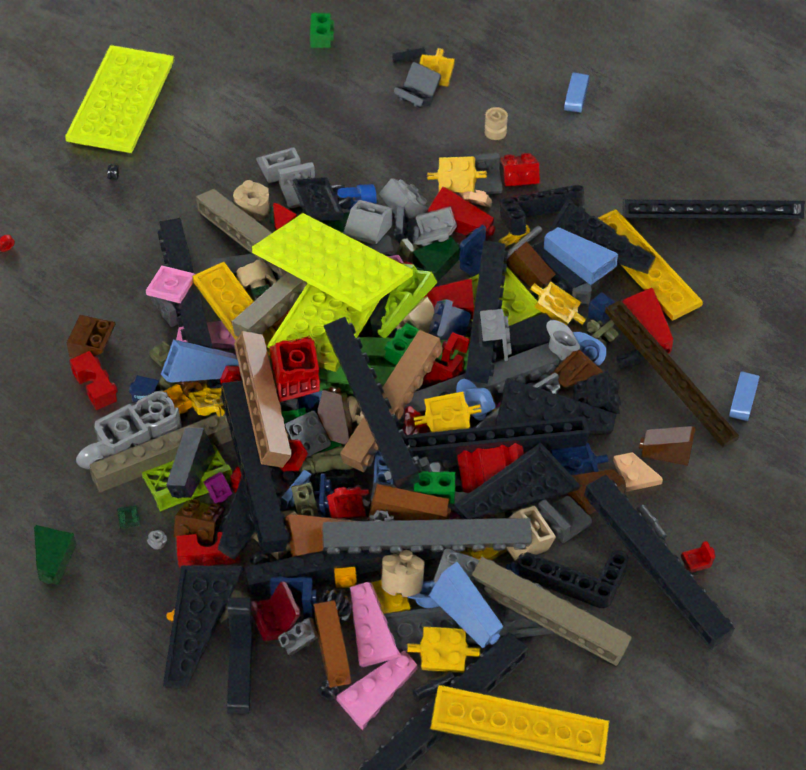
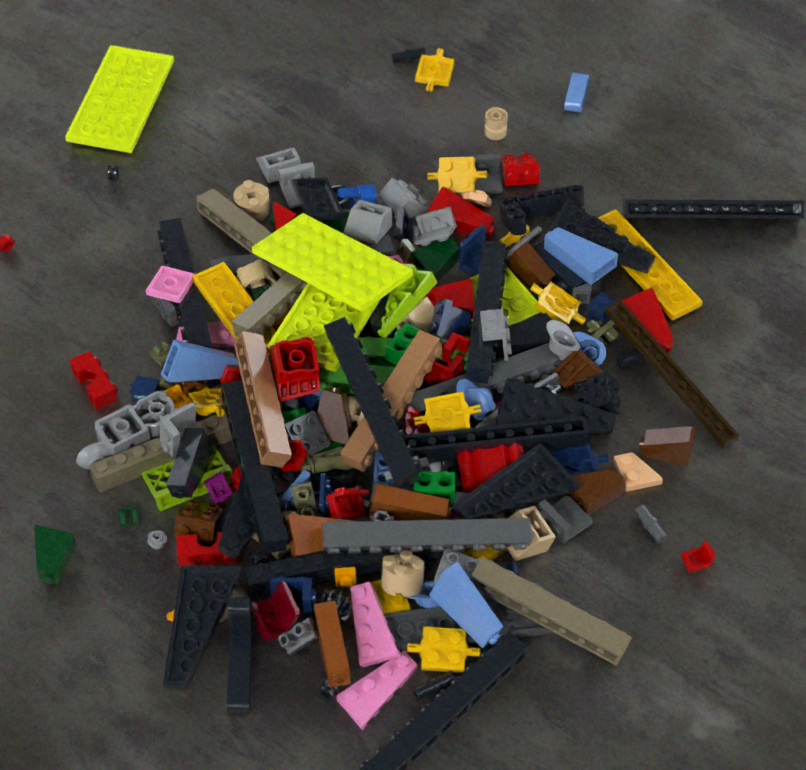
reddish brown slope [66,315,116,358] -> none
green brick [310,13,334,48] -> none
bracket [393,62,441,108] -> none
yellow plate [430,685,609,765] -> none
black beam [517,550,628,609] -> none
black brick [584,474,735,650] -> none
medium blue beam [729,371,760,421] -> none
none -> light grey bracket [160,403,196,458]

